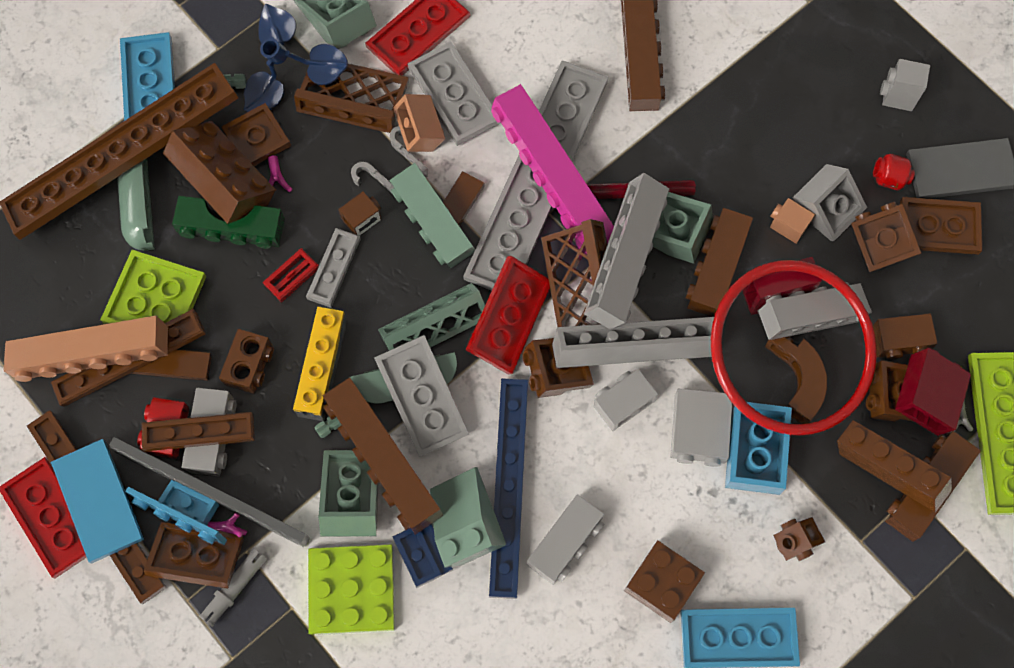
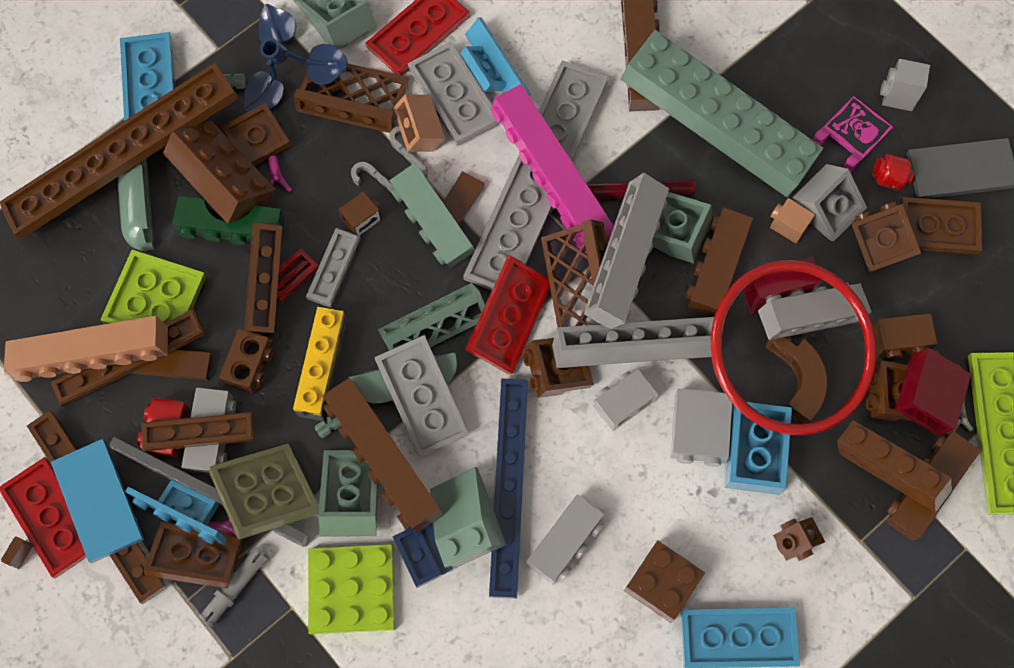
none -> reddish brown tile [1,536,33,569]
none -> olive plate [209,444,319,539]
none -> reddish brown brick [244,223,282,333]
none -> dark azure bracket [460,17,531,96]
none -> sand green brick [620,30,823,197]
none -> flag [813,96,893,173]

